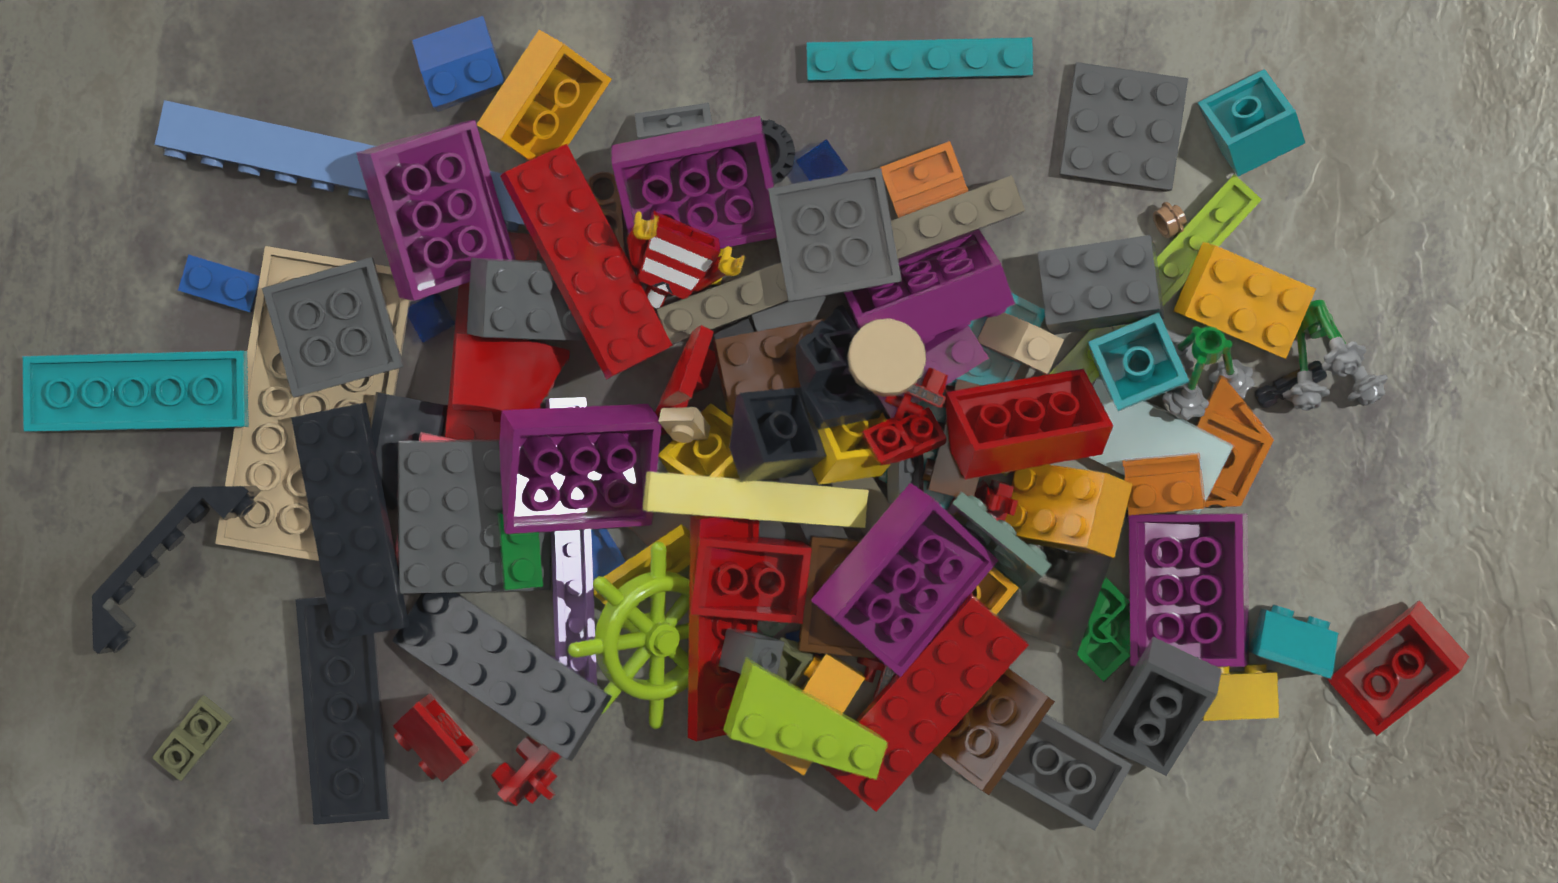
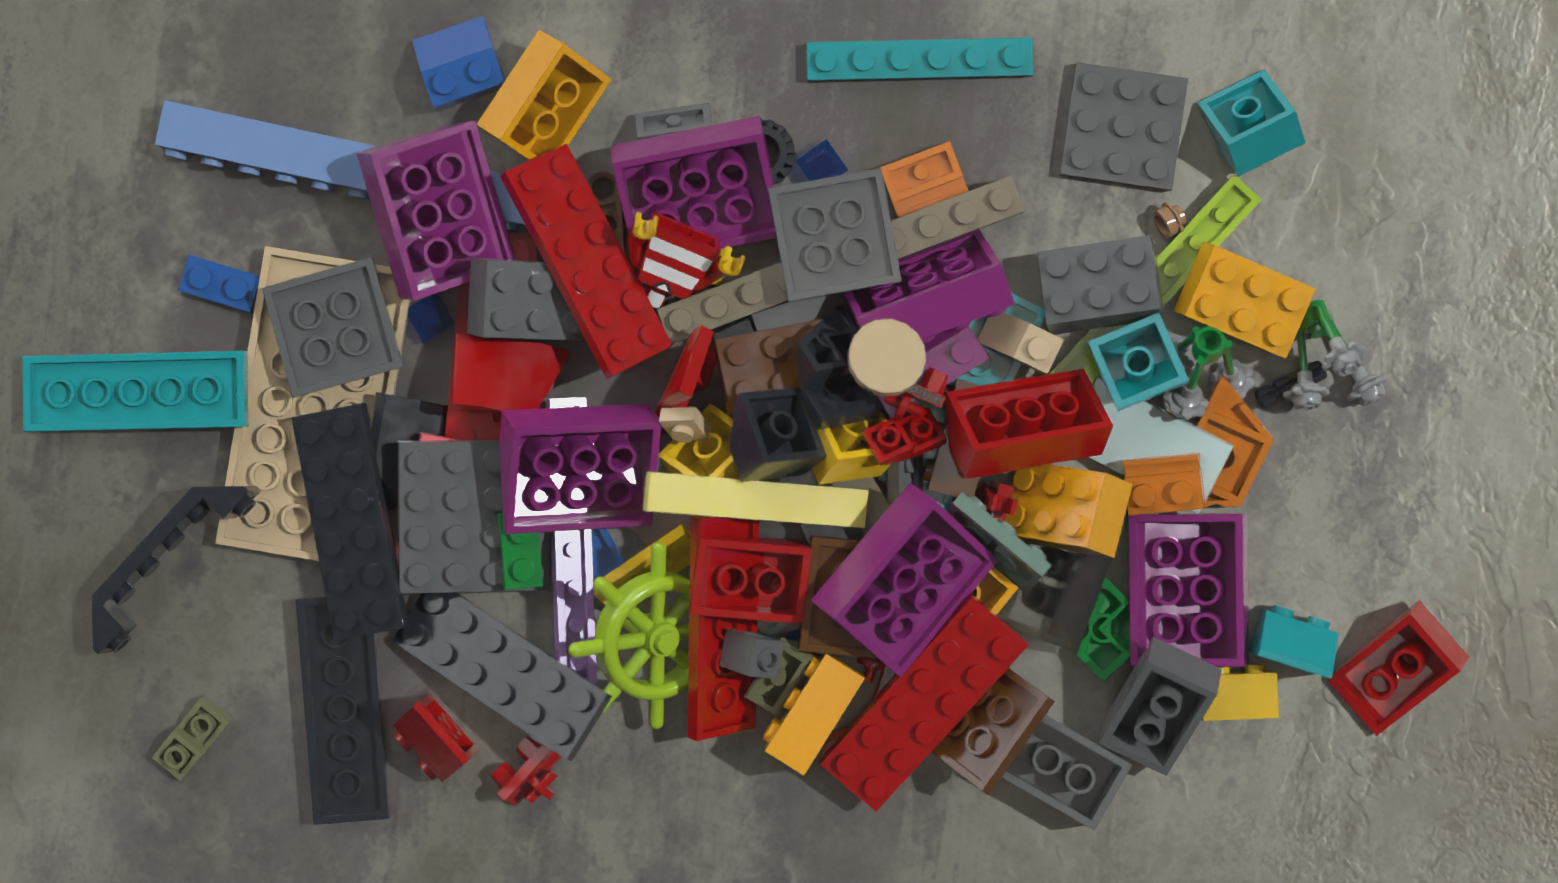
lime wedge [723,657,887,779] -> none

